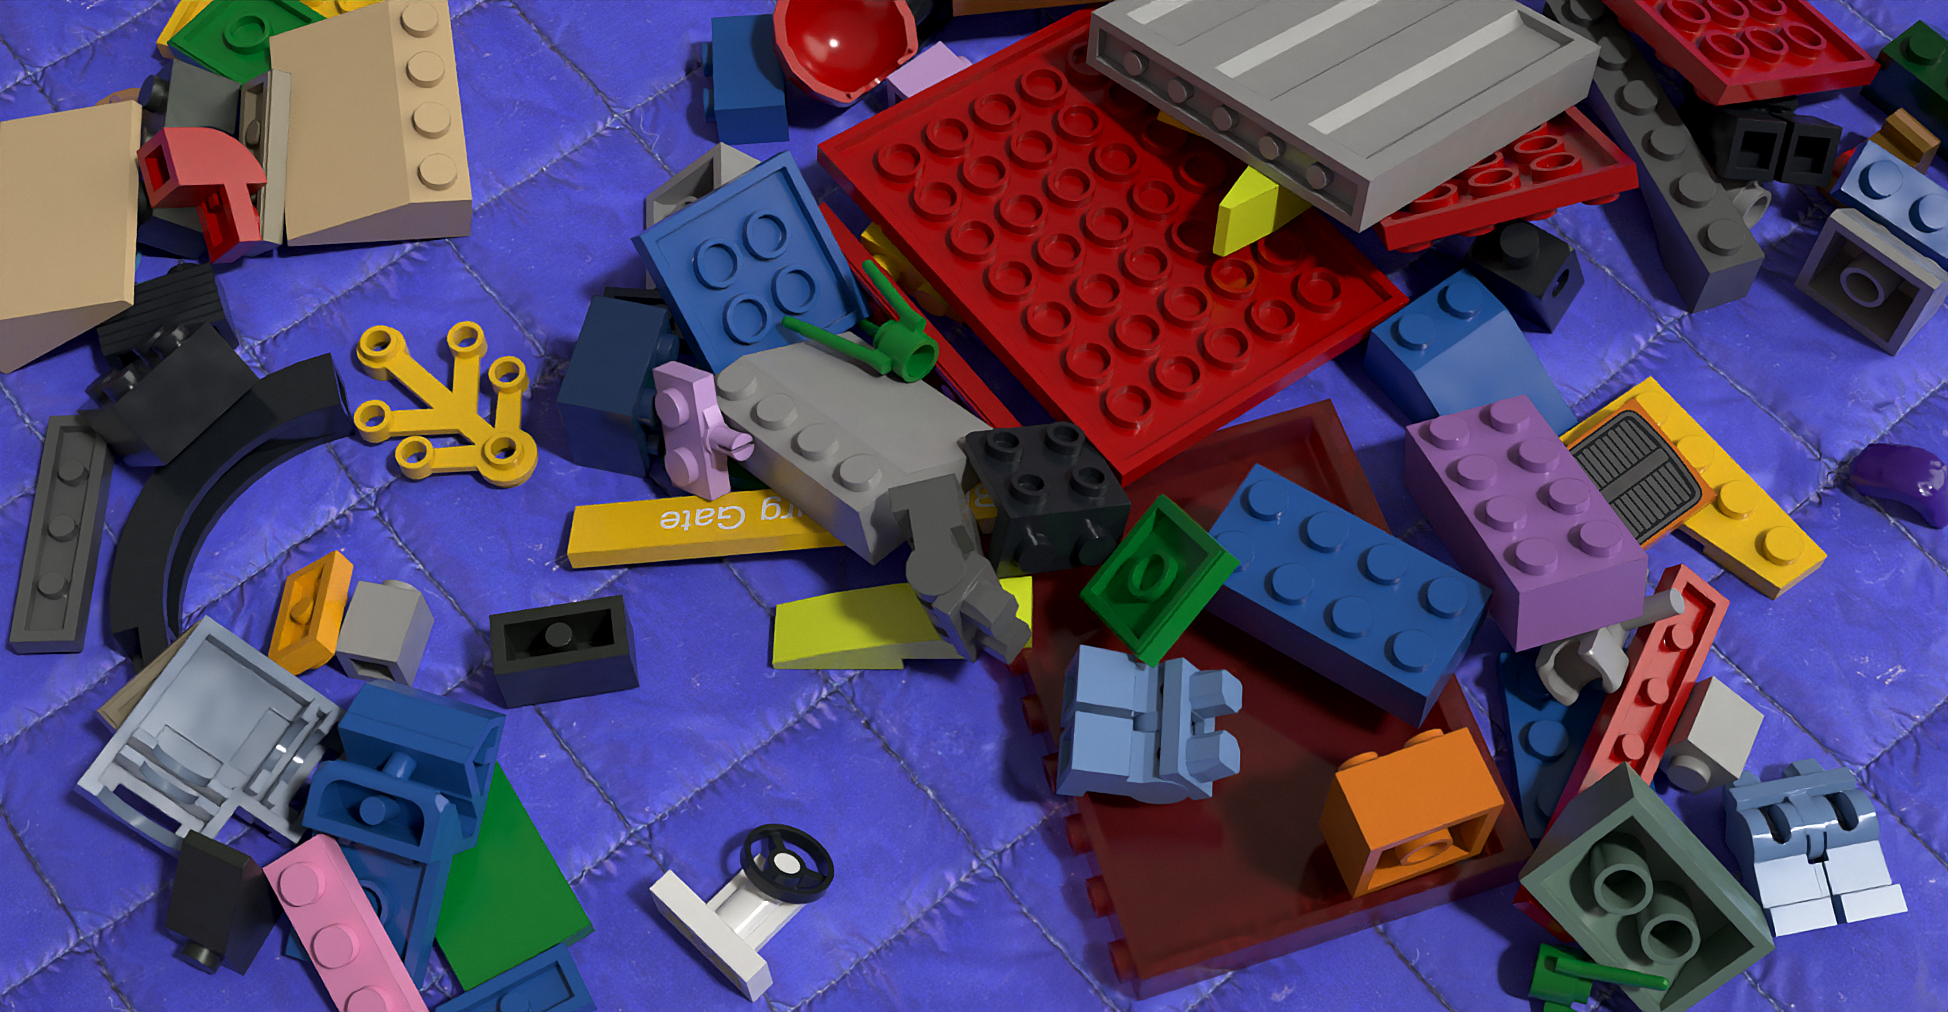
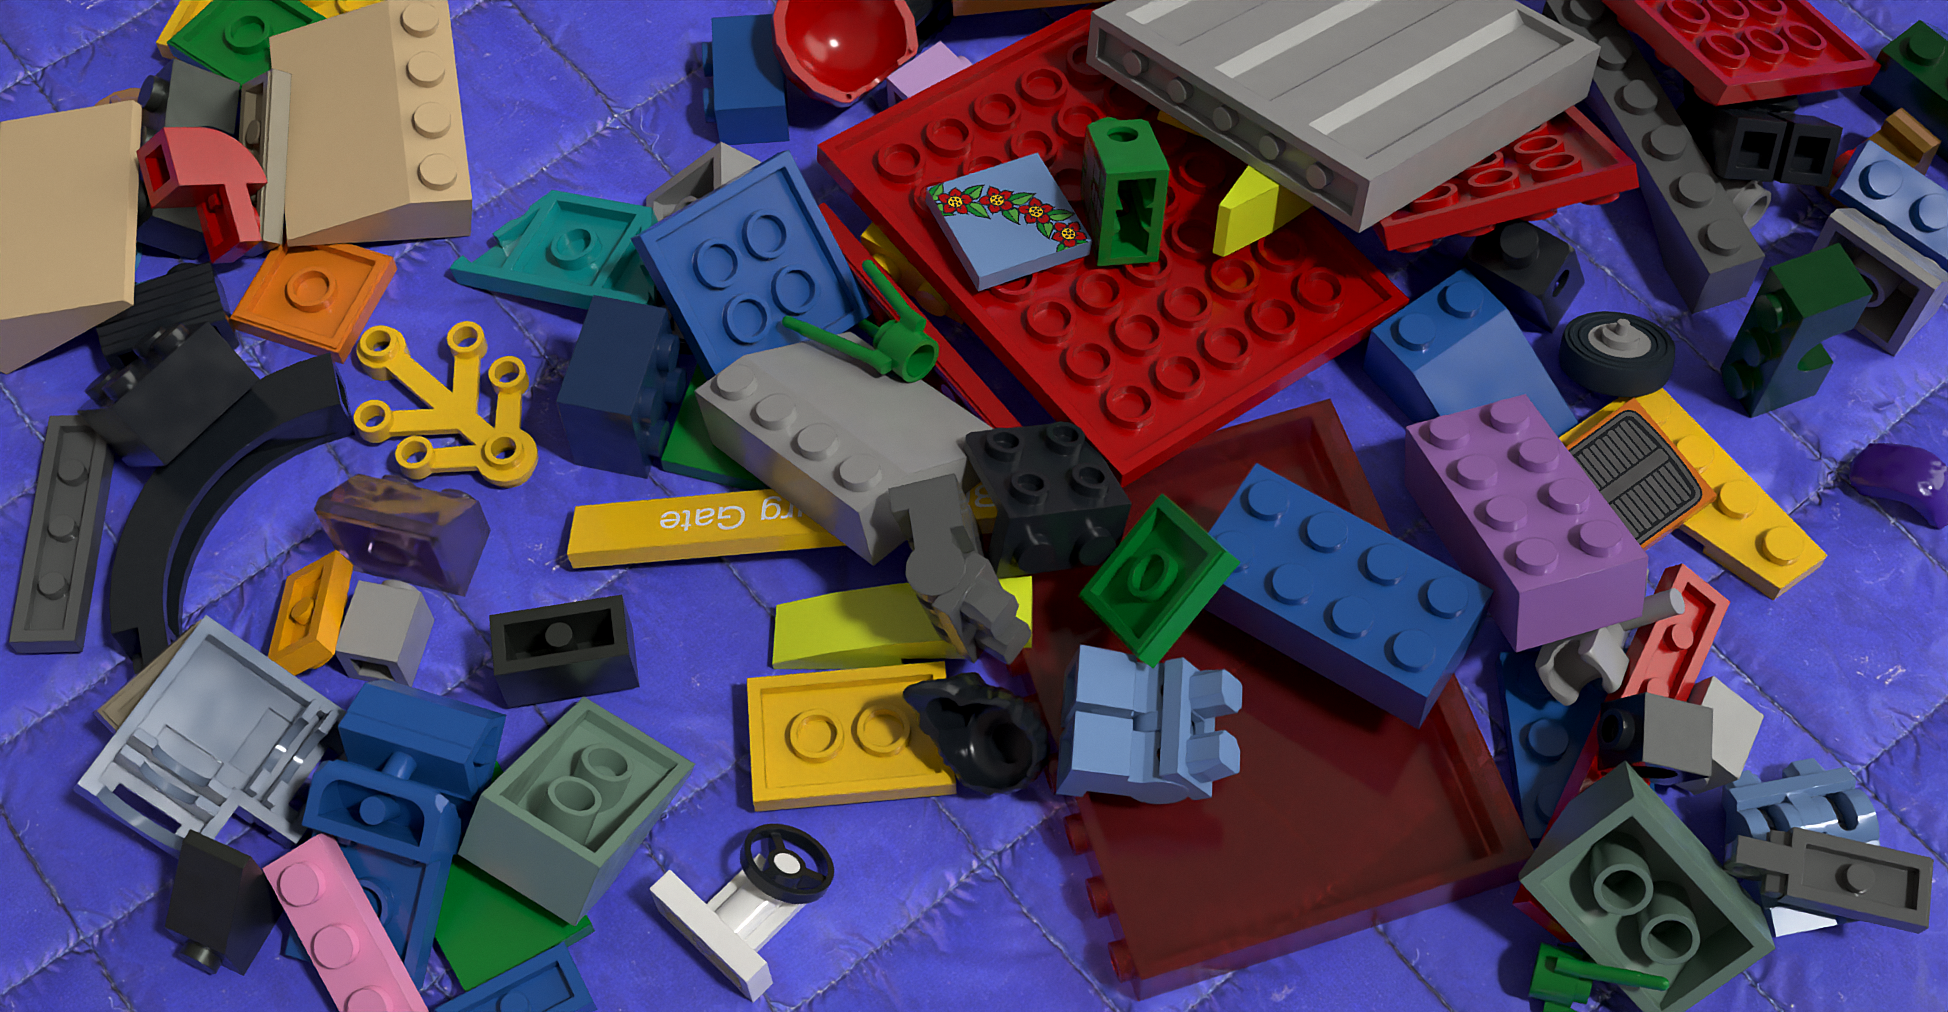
lavender plate [653,361,754,501] -> none
orange brick [1319,727,1505,899] -> none
none -> orange tile [230,225,398,364]
none -> clear purple slope [314,474,491,597]
none -> teal wing [450,190,659,310]
none -> sand green slope [458,697,695,926]
none -> yellow plate [747,661,957,812]
none -> black hair [902,672,1050,796]
none -> medium blue tile [925,153,1092,291]
none -> green torso [1080,117,1170,266]
none -> black wheel [1559,311,1675,397]
none -> brick [1597,692,1713,786]
none -> dark green arch [1720,243,1873,418]
none -> dark grey hinge [1722,827,1934,934]

